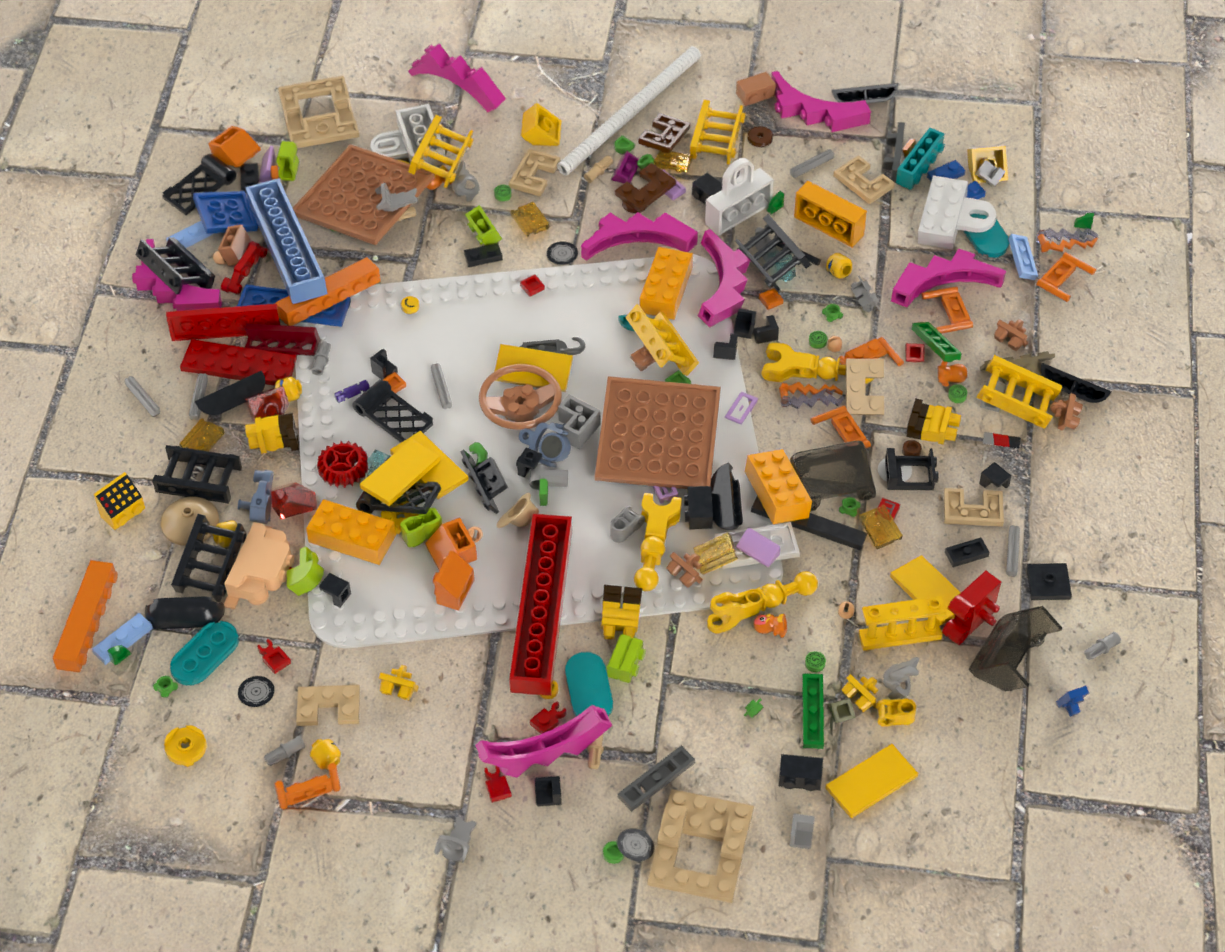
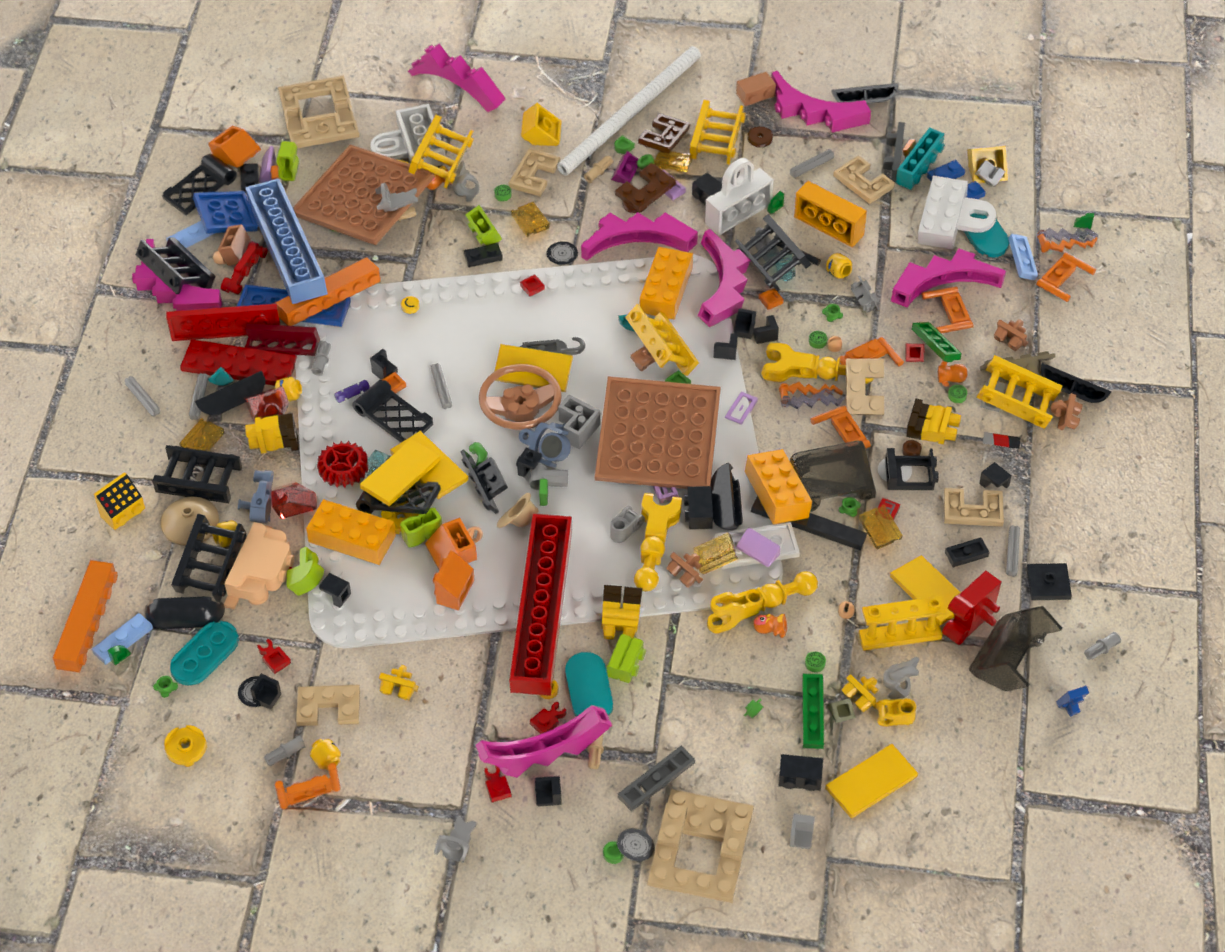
none -> teal tile [208,367,235,386]
none -> black panel [250,673,281,710]

